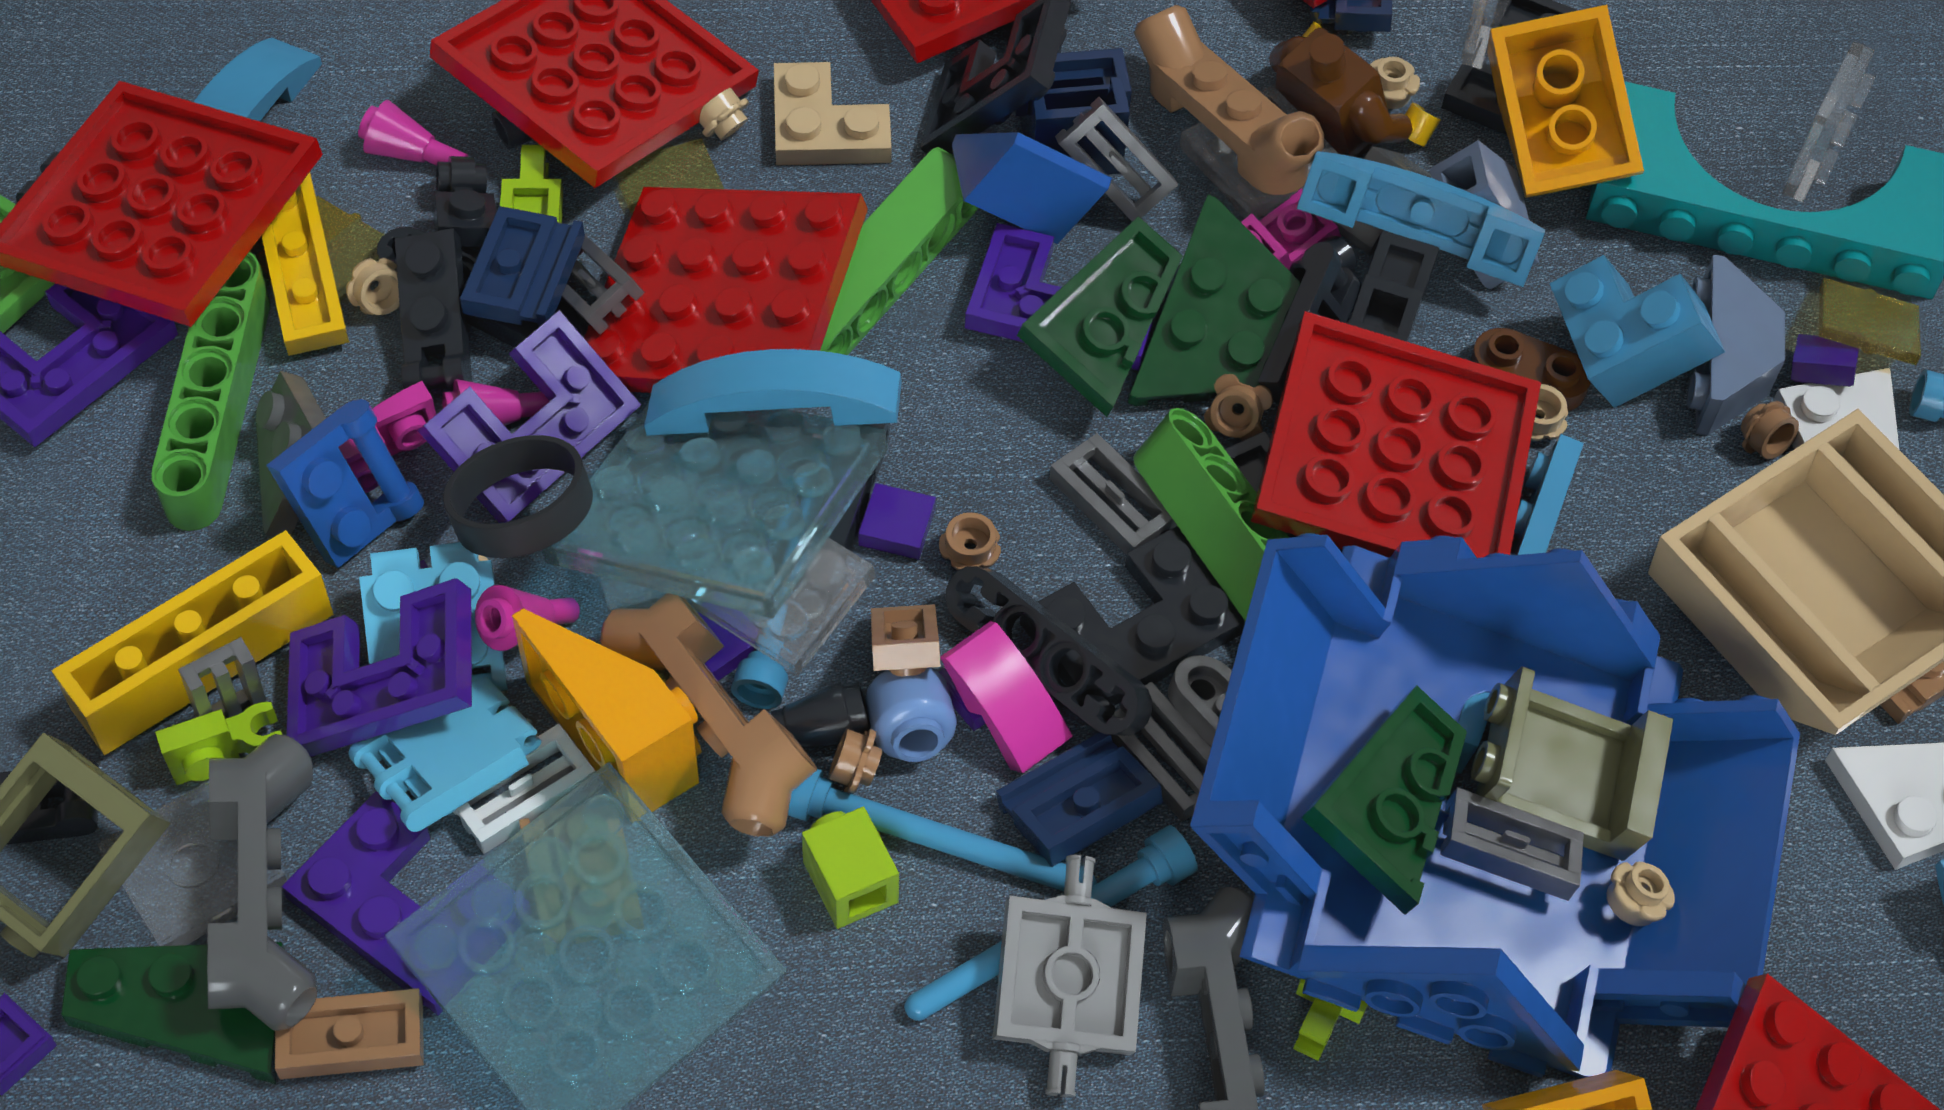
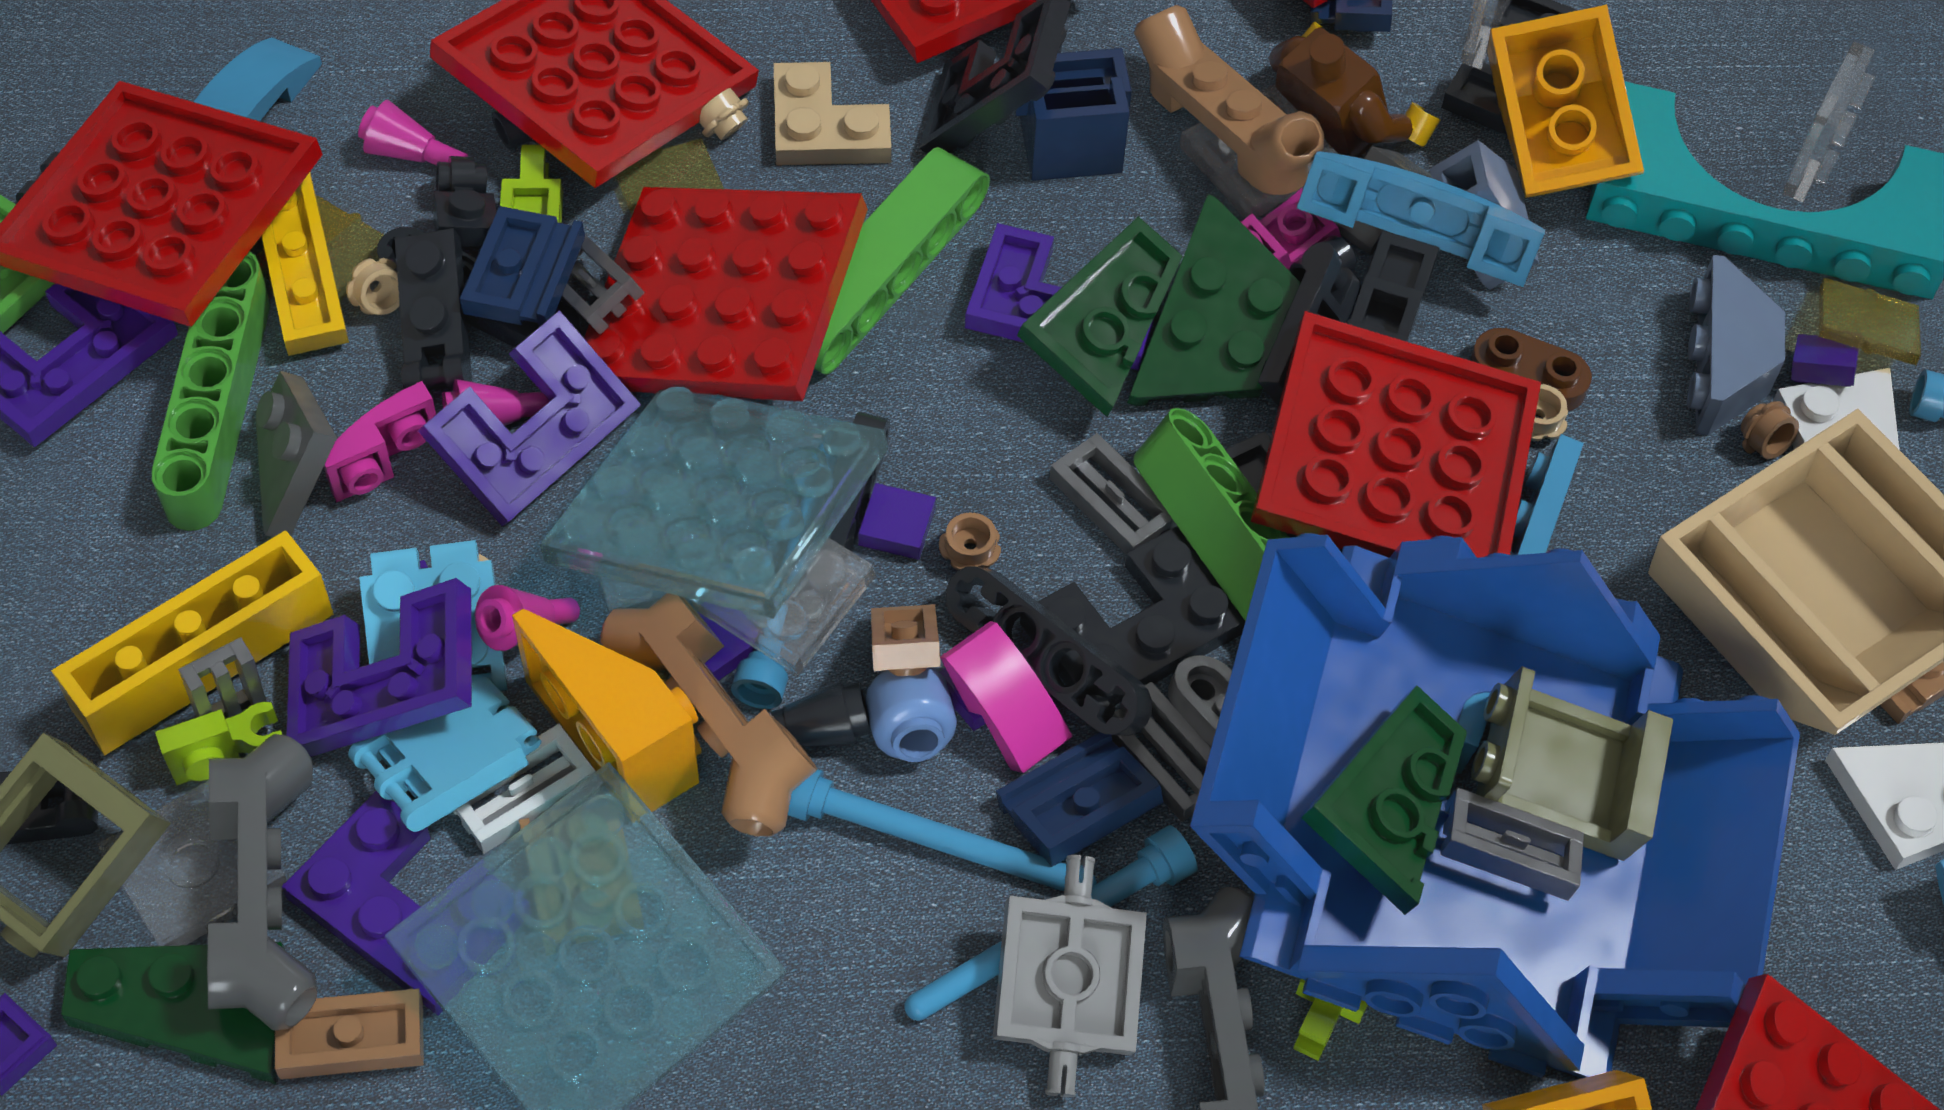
blue plate [266,399,424,568] -> none
black tyre [443,435,593,558] -> none
dark azure slope [644,349,902,436] -> none
lime brick [802,806,899,929] -> none
medium nougat plate [828,729,882,794] -> none
blue slope [952,132,1112,244] -> none
flat silver tile [1055,97,1178,222] -> none
medium nougat plate [1204,374,1273,441] -> none
tan plate [1370,57,1420,109] -> none
dark azure brick [1549,255,1725,408] -> none
tan plate [1607,861,1675,926] -> none

